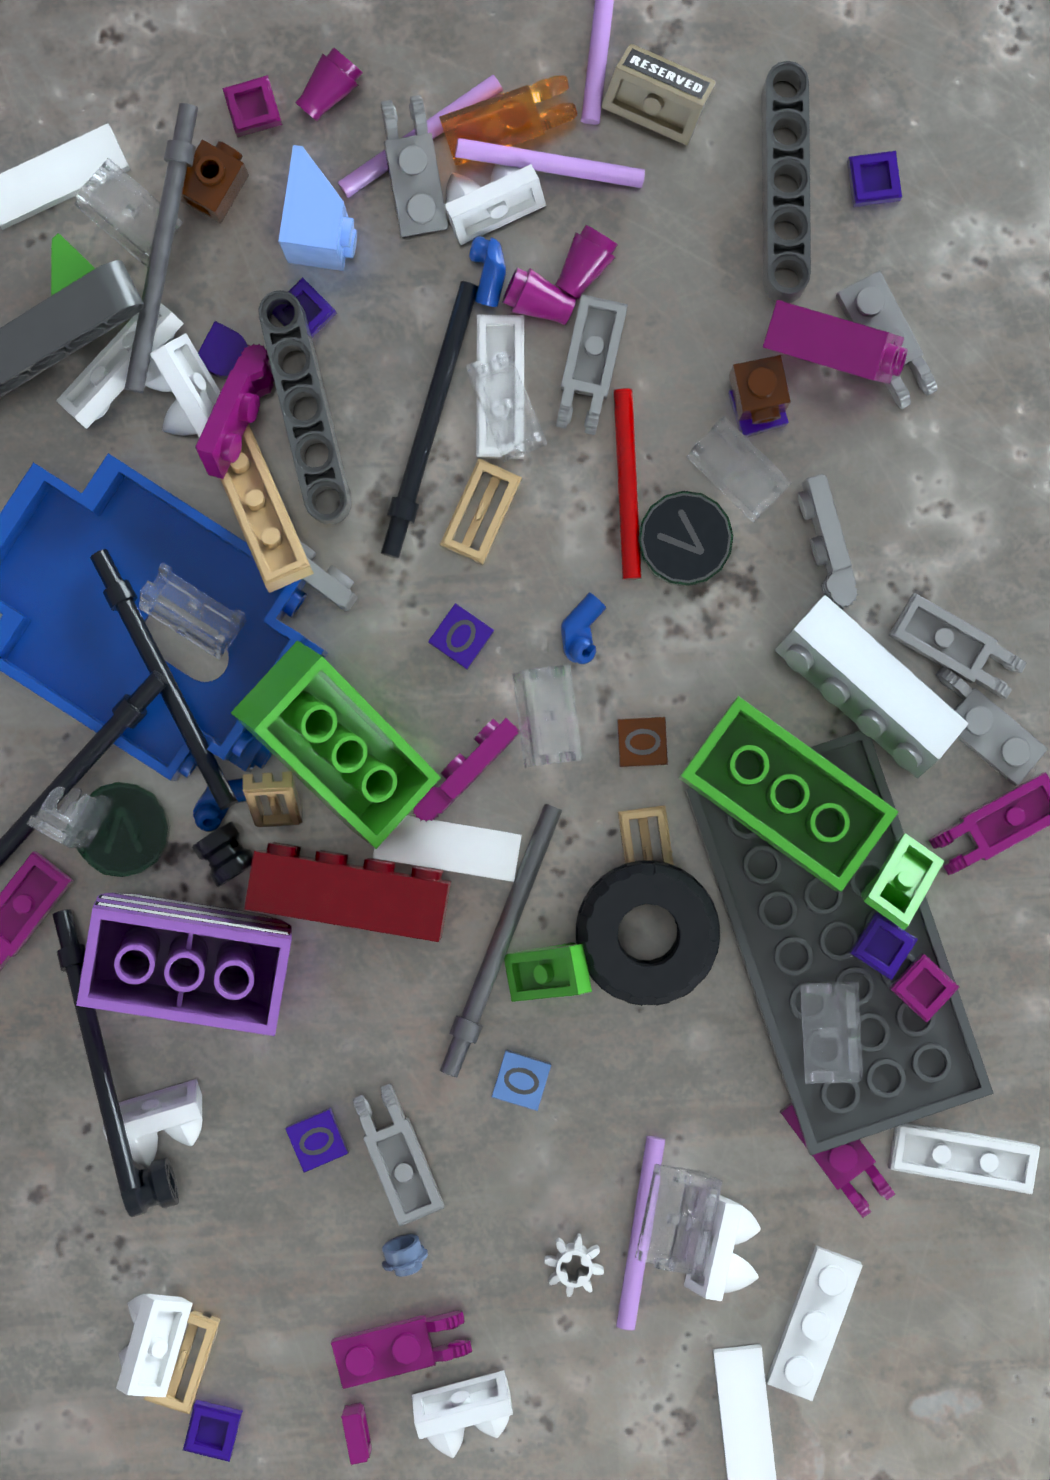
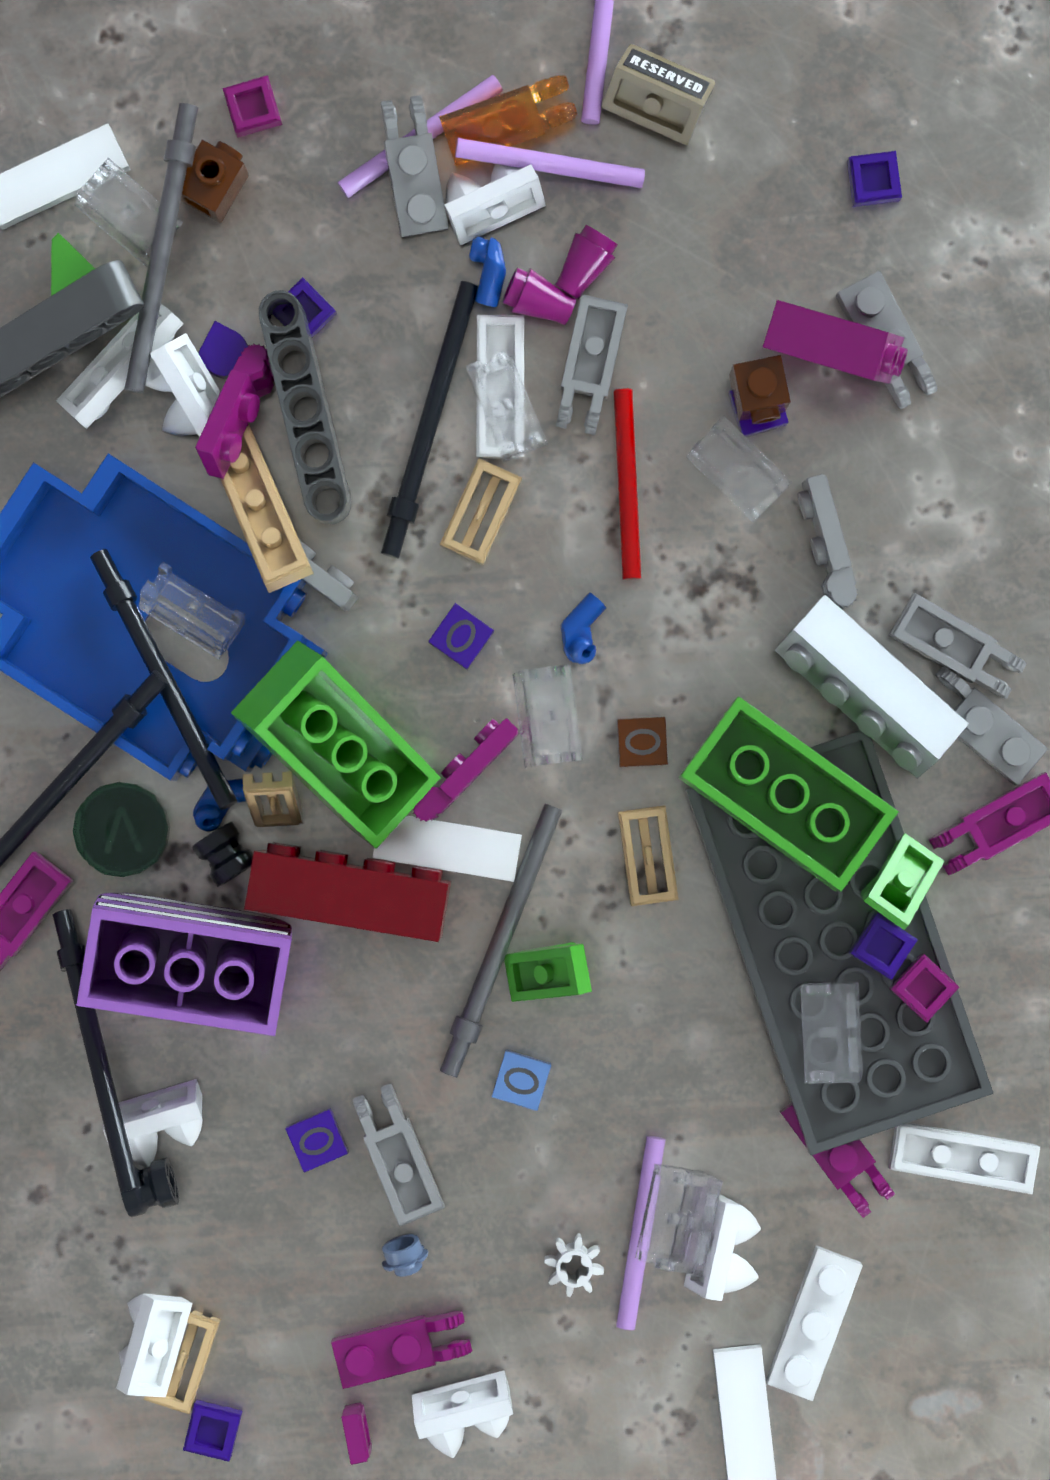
clear hinge [27,787,114,848] -> none
light blue slope [278,145,357,271] -> none
magenta cone [295,47,363,121] -> none
black tyre [576,860,720,1006] -> none
black tile [638,491,734,586] -> none
dark grey beam [761,61,811,303] -> none

